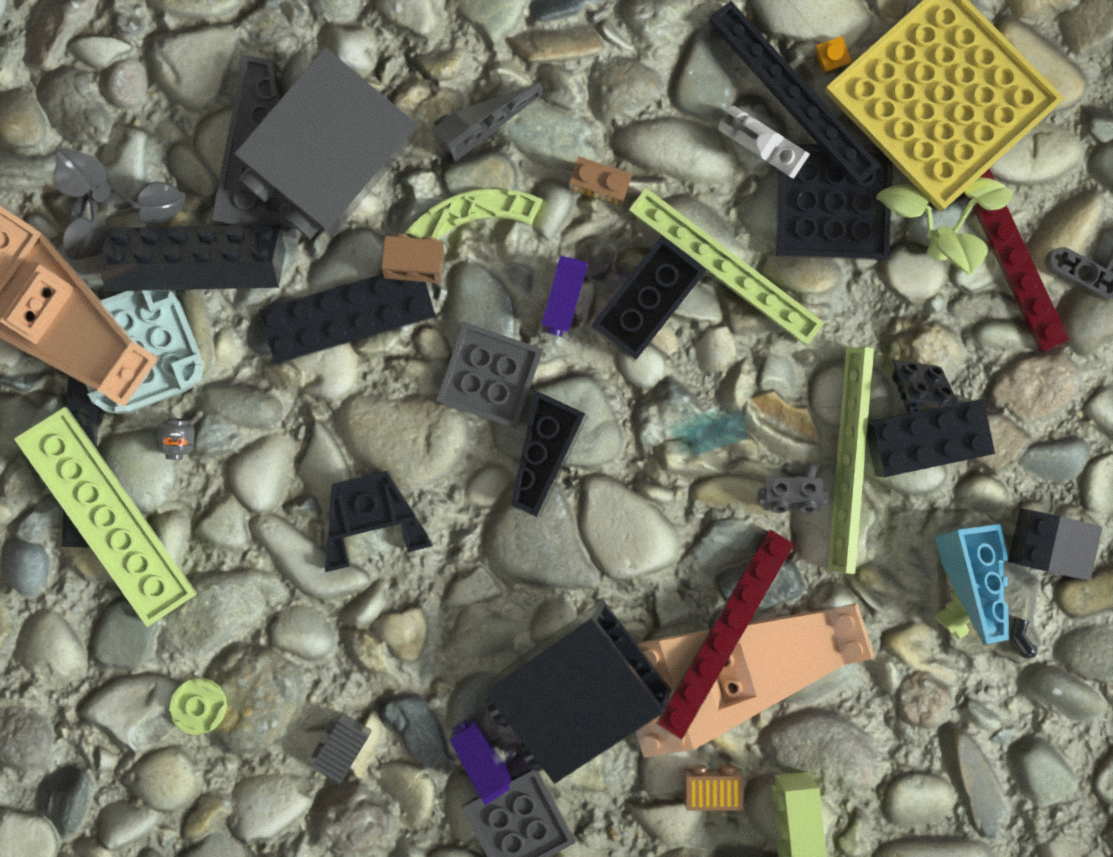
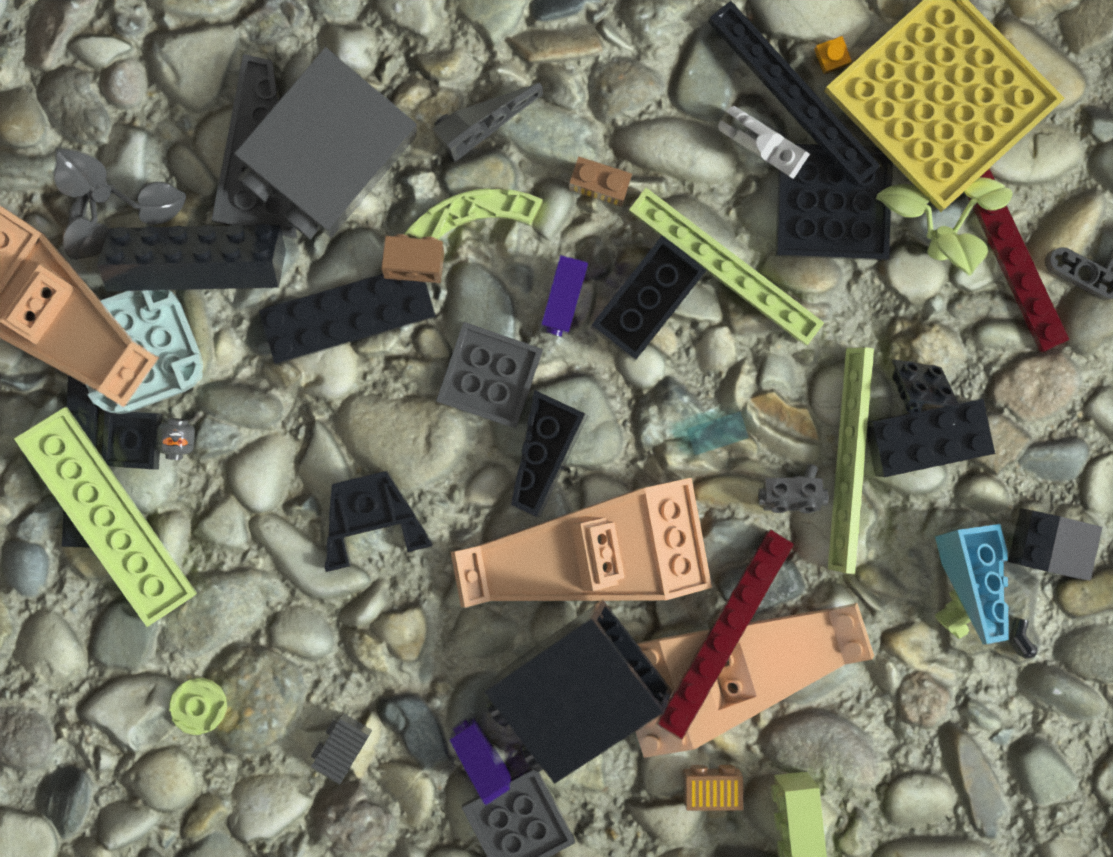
none -> black plate [102,411,163,470]
none -> light nougat wing [451,478,712,607]

